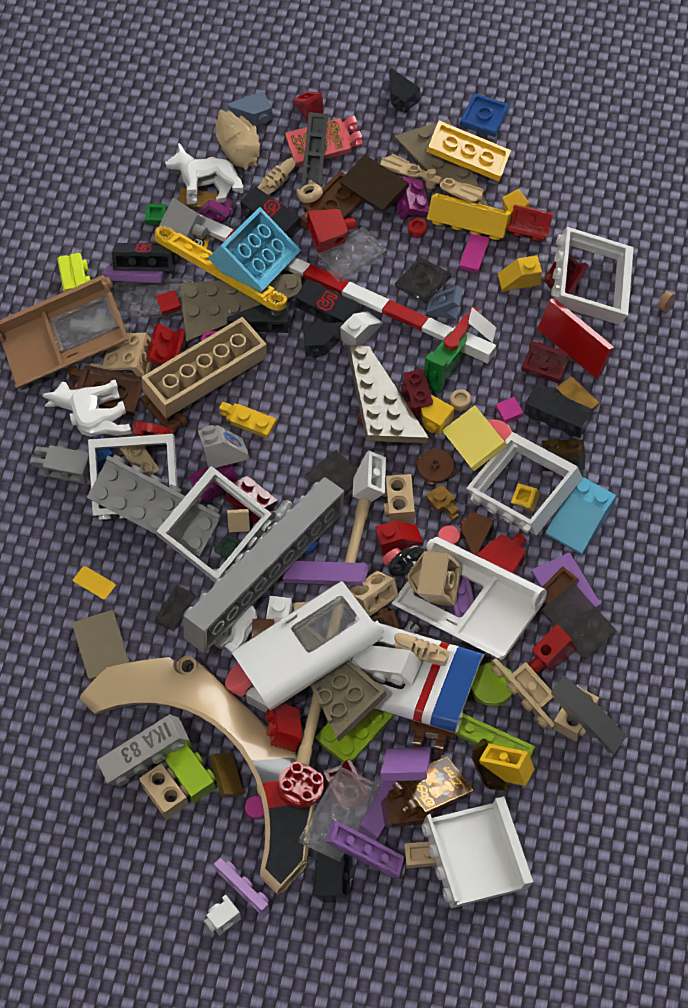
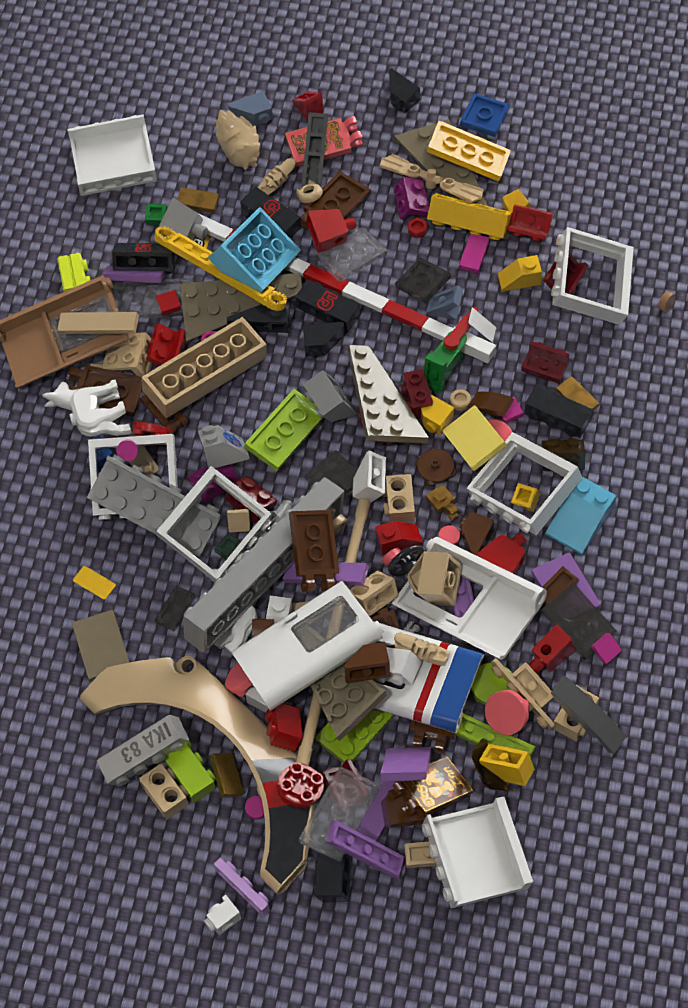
light grey hinge [30,445,90,484] -> none
white animal [164,143,243,204] -> none
magenta bracket [199,198,232,223] -> none
yellow hinge [219,402,277,439] -> none
dark brown tile [339,154,409,214] -> none
white slope [340,311,383,346] -> none
red tile [537,297,614,379] -> none
none -> tan tile [57,312,139,334]
none -> white panel [68,114,157,196]
none -> dark pink tile [116,440,138,462]
none -> lime plate [244,389,324,471]
none -> reddish brown tile [289,510,339,592]
none -> light grey slope [303,370,357,422]
none -> tan tile [333,514,347,535]
none -> reddish brown slope [344,642,390,683]
none -> reddish brown slope [468,391,514,417]
none -> coral tile [485,690,529,735]
none -> dark pink tile [591,633,622,664]

